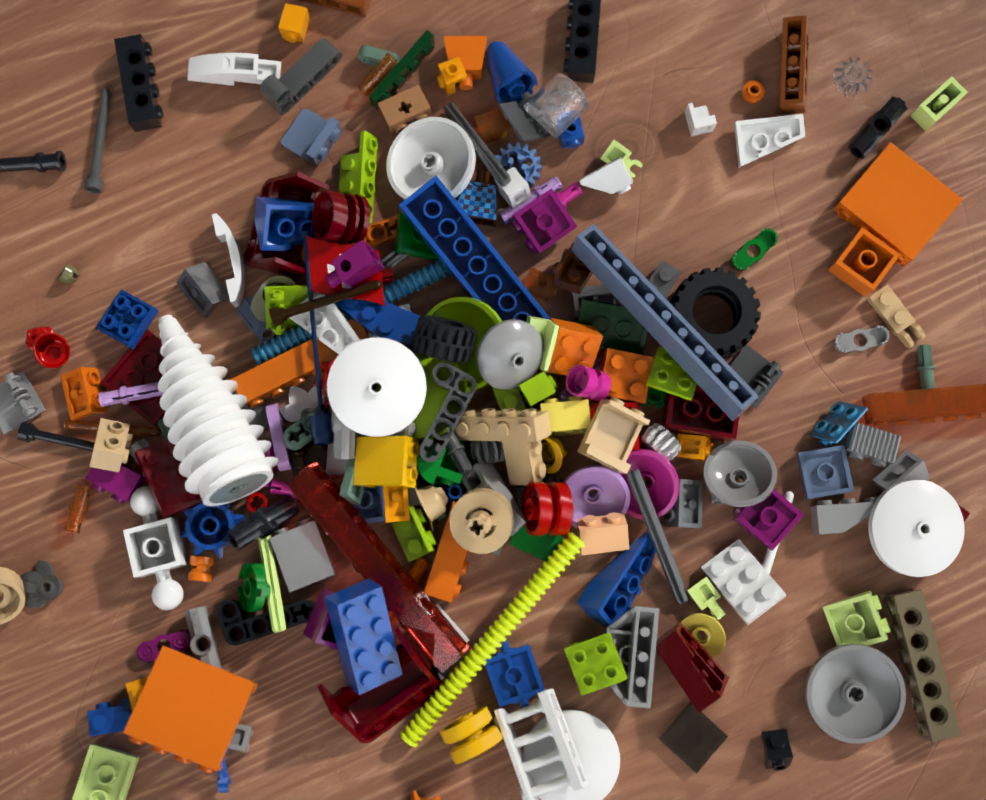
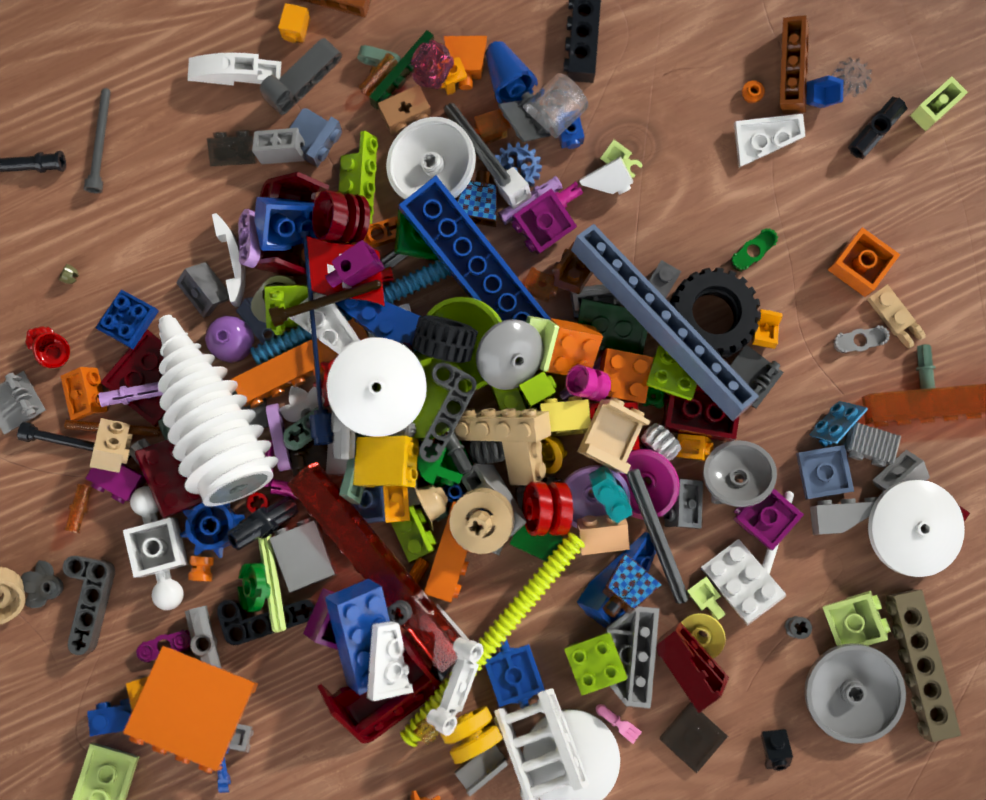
black brick [114,34,164,132] -> none
white panel [684,103,717,137] -> none
orange panel [834,142,963,266] -> none
none -> dark grey beam [63,556,115,655]
none -> medium lavender cylinder [205,316,254,363]
none -> clear smoke bracket [207,130,257,166]
none -> lavender beam [238,209,261,268]
none -> light grey hinge [252,128,305,164]
none -> white wing [367,621,413,701]
none -> dark grey bush [387,600,412,625]
none -> clear pink plate [411,40,454,89]
none -> clear yellow cone [413,708,439,745]
none -> white plate [426,637,483,736]
none -> light grey panel [454,744,508,797]
none -> teal brick [589,466,632,523]
none -> bright pink piece [596,704,642,744]
none -> torso [602,554,662,617]
none -> light orange bracket [752,309,782,349]
none -> dark grey bush [784,616,812,639]
none -> blue panel [807,75,843,108]

